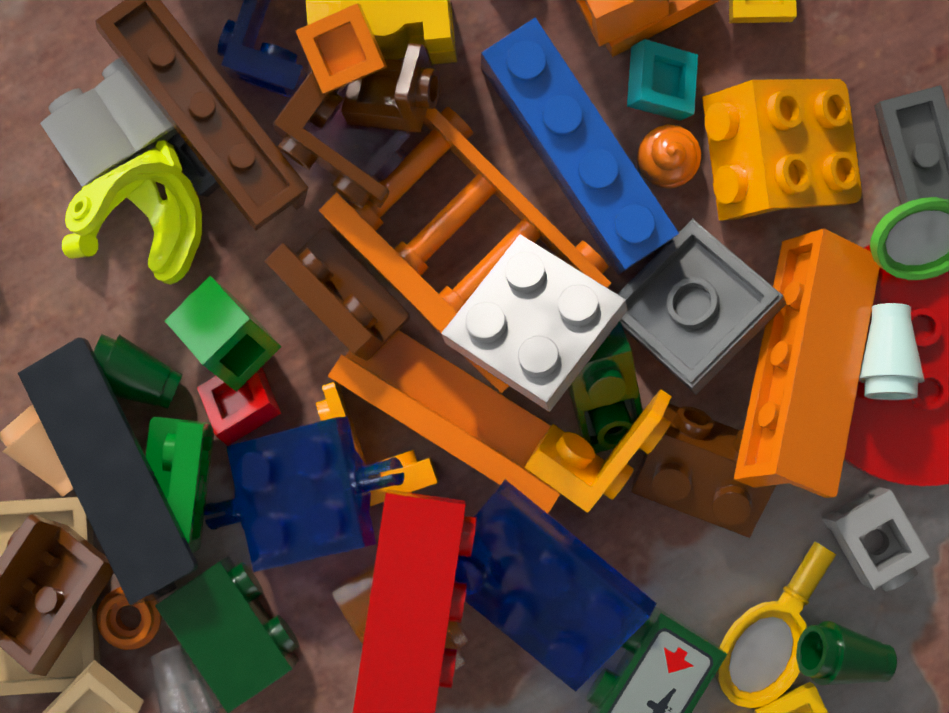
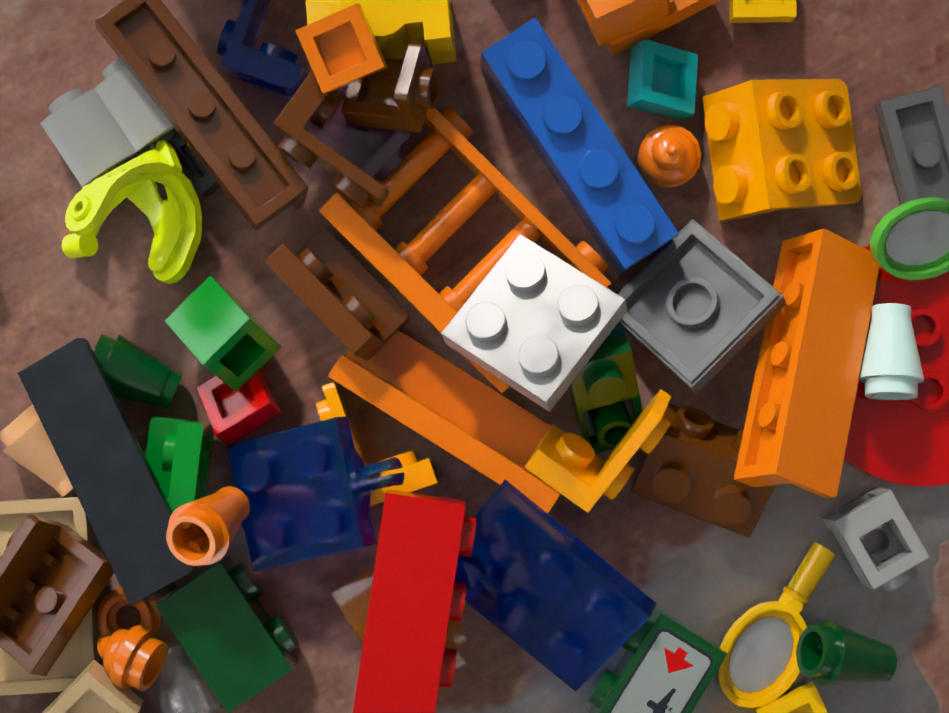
none -> orange plate [97,625,168,691]
none -> orange cone [166,486,250,566]

